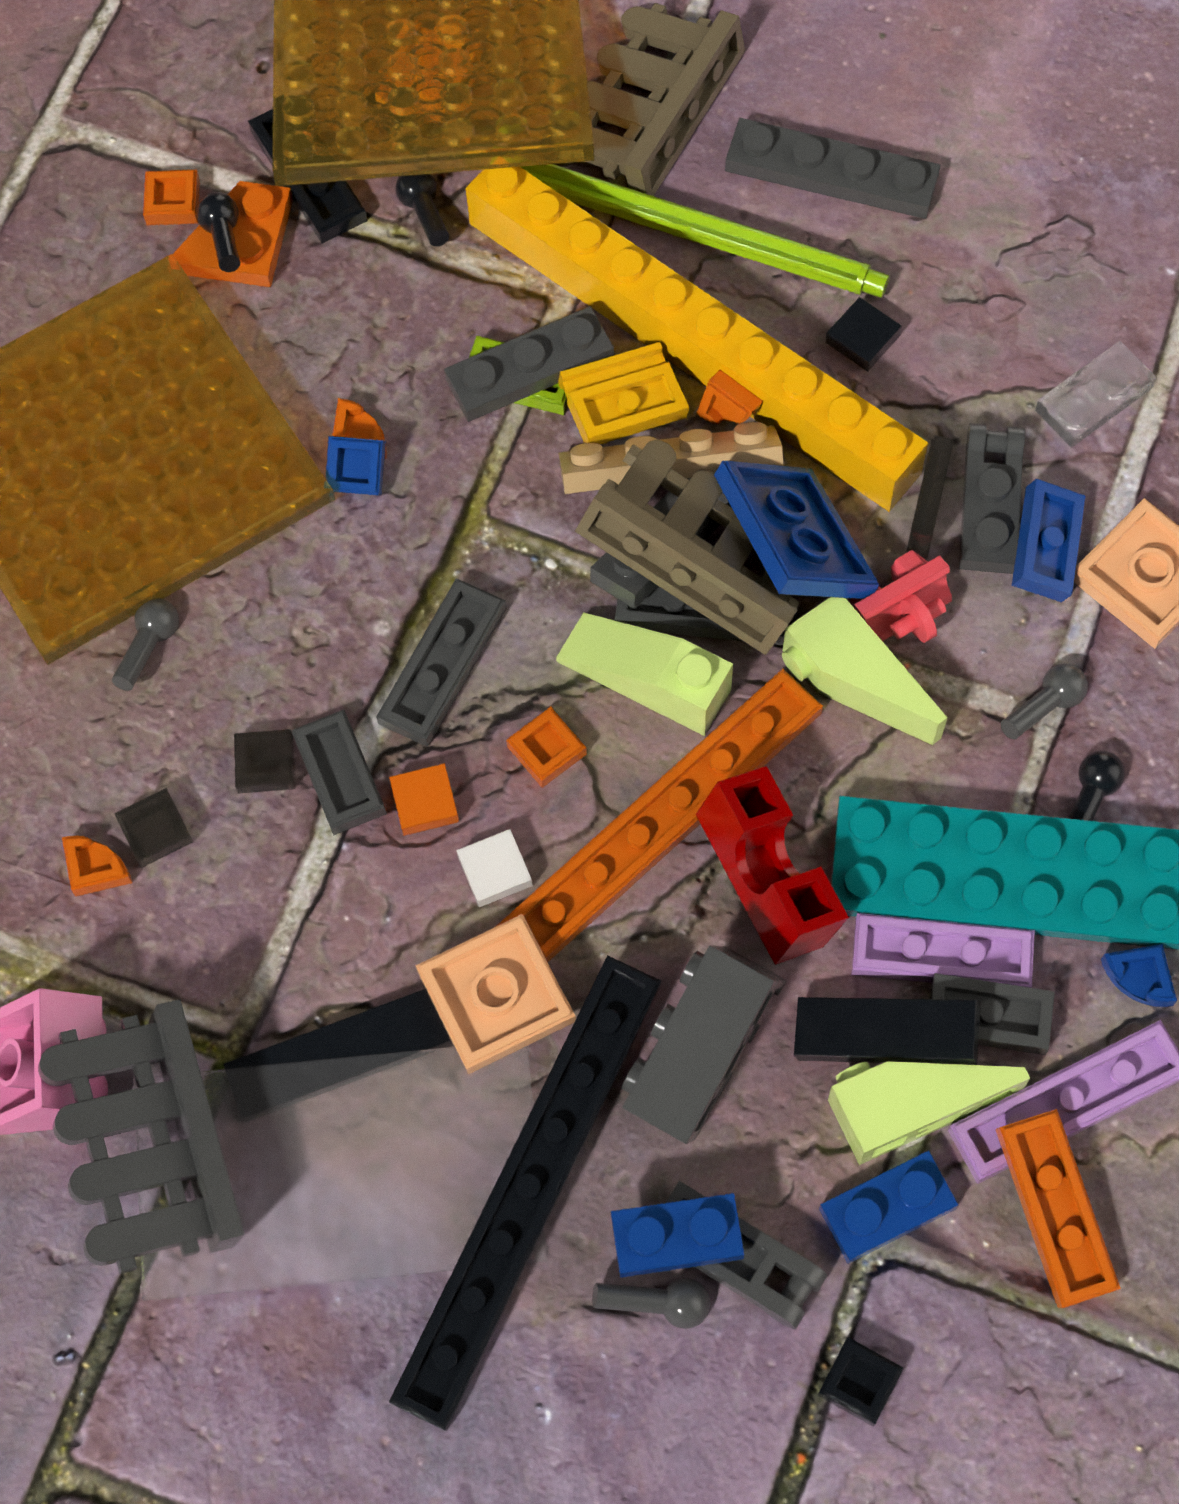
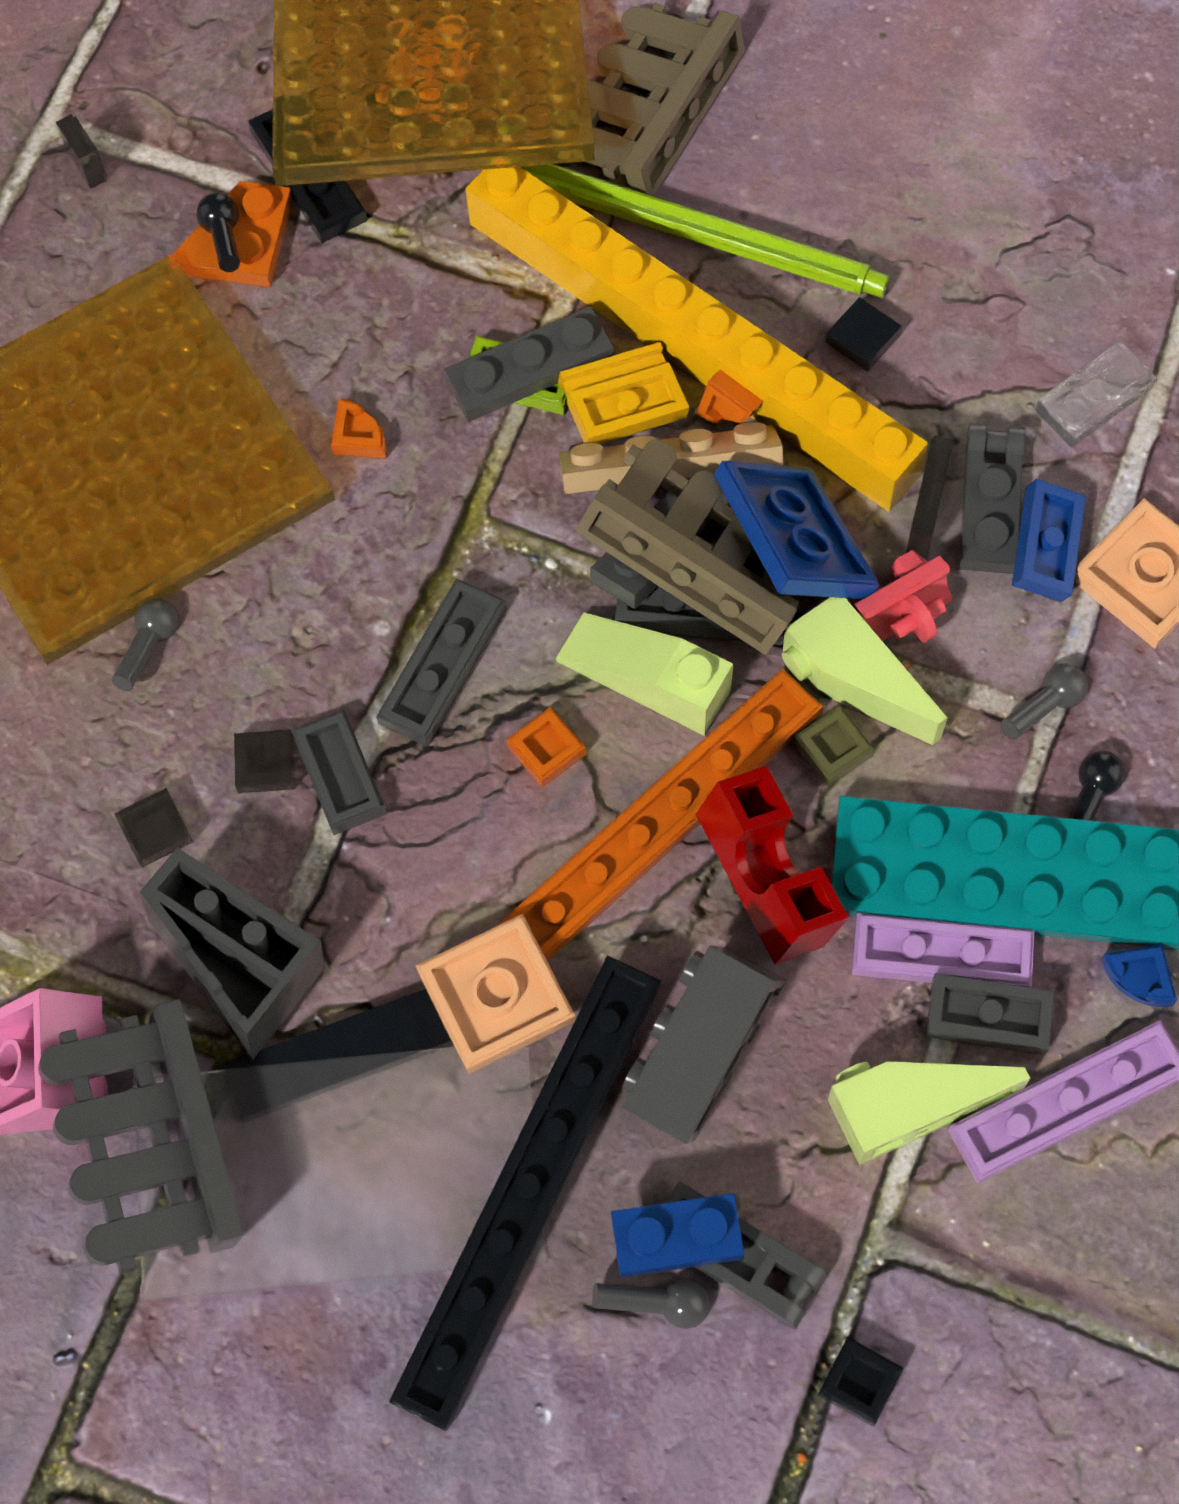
orange tile [62,836,132,897] -> none
orange tile [143,169,200,225] -> none
blue tile [325,436,386,496] -> none
orange tile [389,763,459,836] -> none
black bar [395,167,449,247] -> none
white tile [456,829,533,907] -> none
dark grey plate [725,117,941,219] -> none
black tile [794,997,980,1065] -> none
blue plate [819,1150,958,1264] -> none
orange tile [995,1109,1121,1308] -> none
none -> clear smoke tile [56,114,107,189]
none -> dark grey wedge [140,847,325,1060]
none -> olive tile [793,706,875,787]

